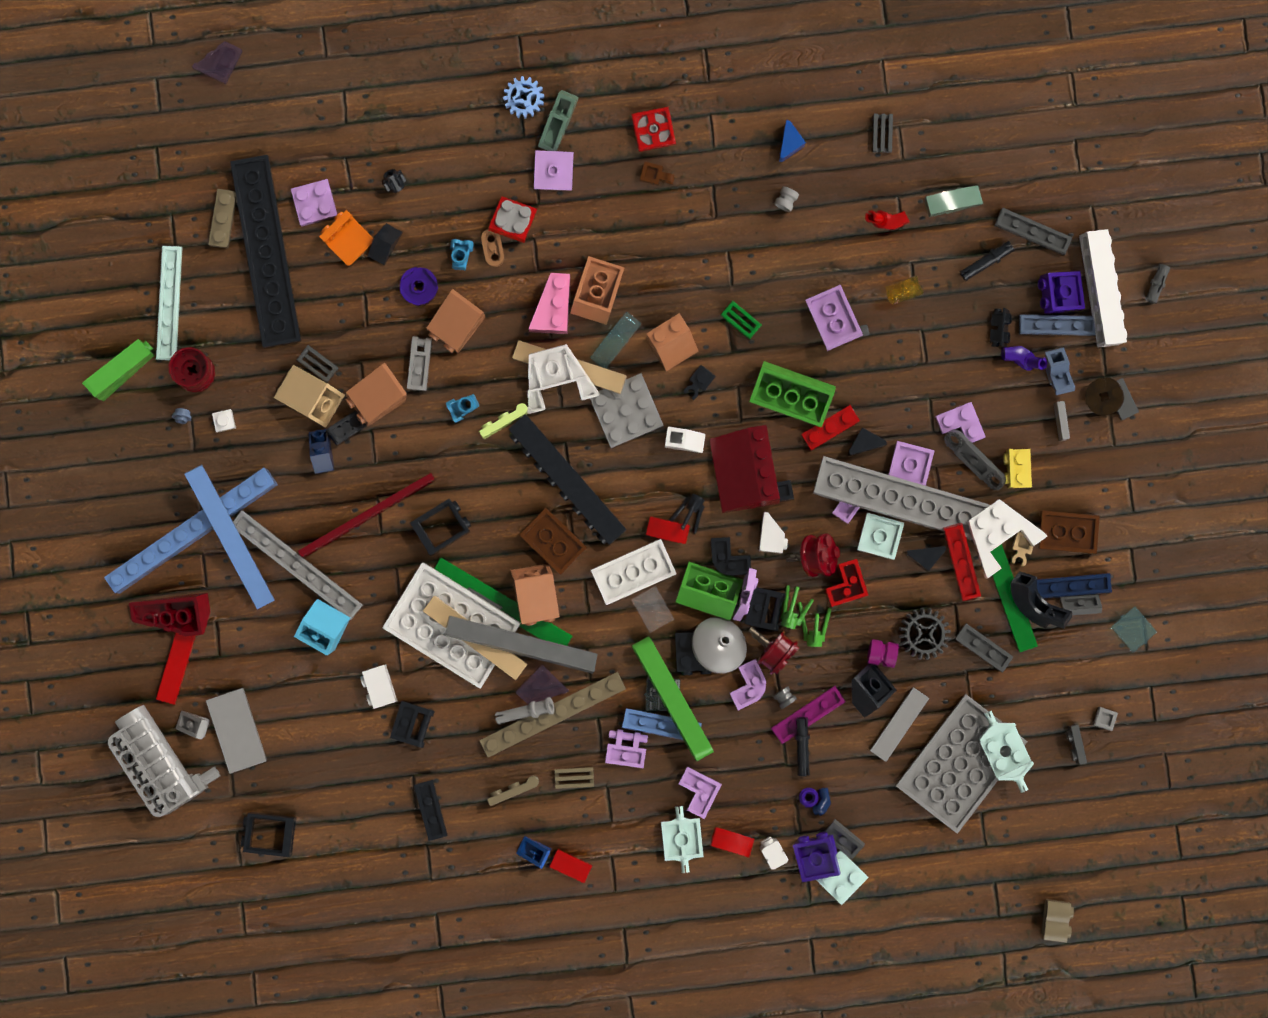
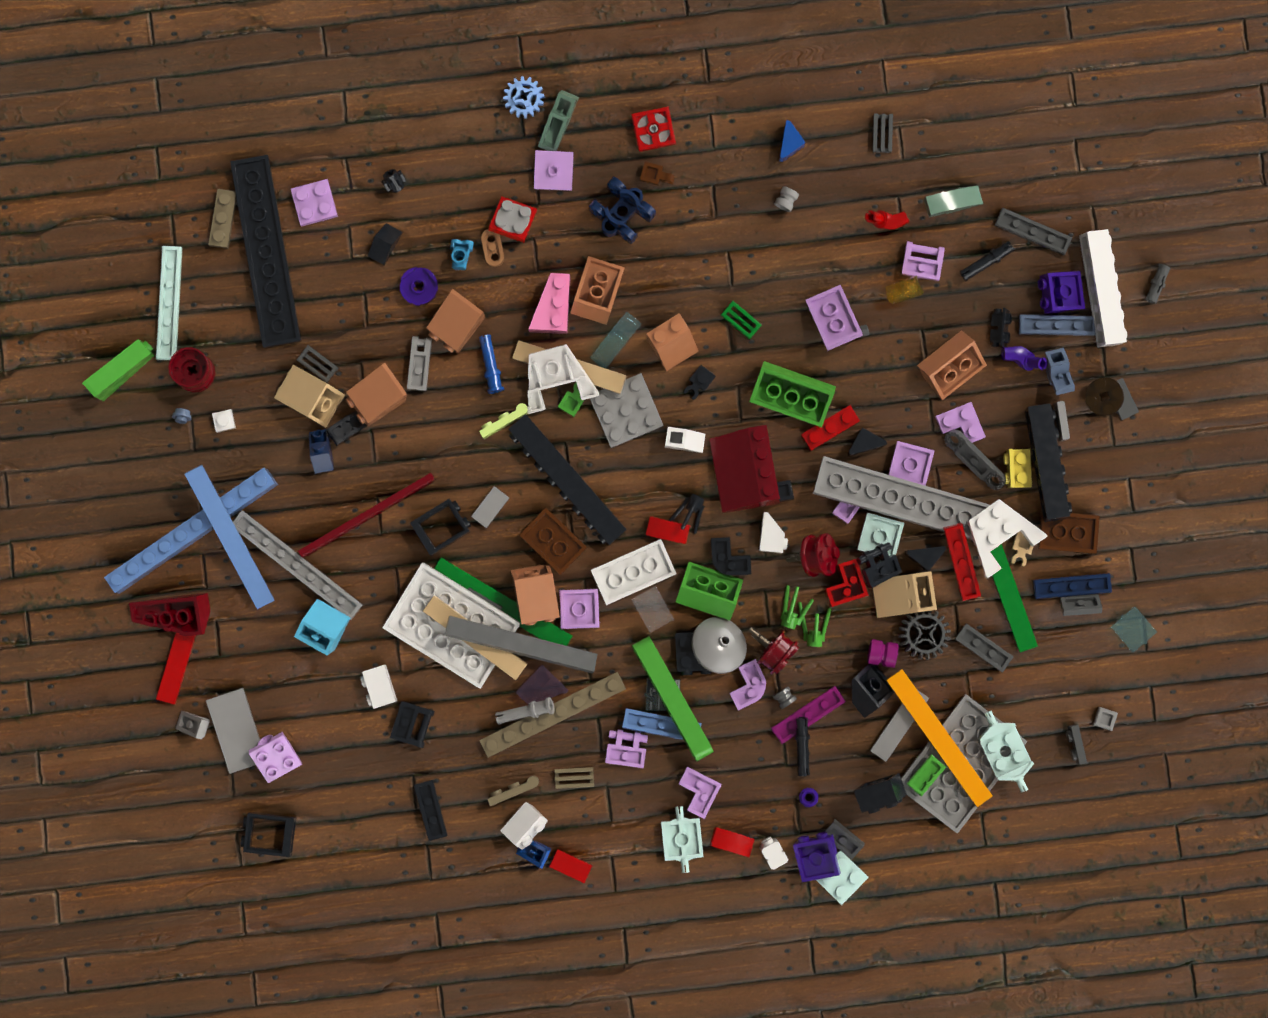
light grey piece [108,705,220,817] -> none
clear purple wing [192,41,243,85] -> none
orange bracket [319,210,374,266] -> none
dark azure plate [446,394,479,423] -> none
lavender plate [733,568,758,621] -> none
black plate [745,587,786,631] -> none
dark blue arm [812,787,831,816] -> none
black arch [1011,571,1072,629] -> none
dark tan brick [1041,899,1074,943] -> none
none -> lavender plate [248,732,302,783]
none -> light grey tile [471,486,509,528]
none -> blue pin [479,335,504,394]
none -> white brick [500,802,548,850]
none -> bright green plate [558,382,584,417]
none -> lavender plate [560,589,599,629]
none -> dark blue piece [589,176,656,244]
none -> black brick [854,773,907,814]
none -> black plate [857,542,902,588]
none -> tan slope [873,571,937,618]
none -> light orange tile [886,669,993,807]
none -> lavender plate [901,241,945,281]
none -> bright green plate [906,754,946,797]
none -> nougat slope [917,330,987,400]
none -> black brick [1025,404,1072,522]

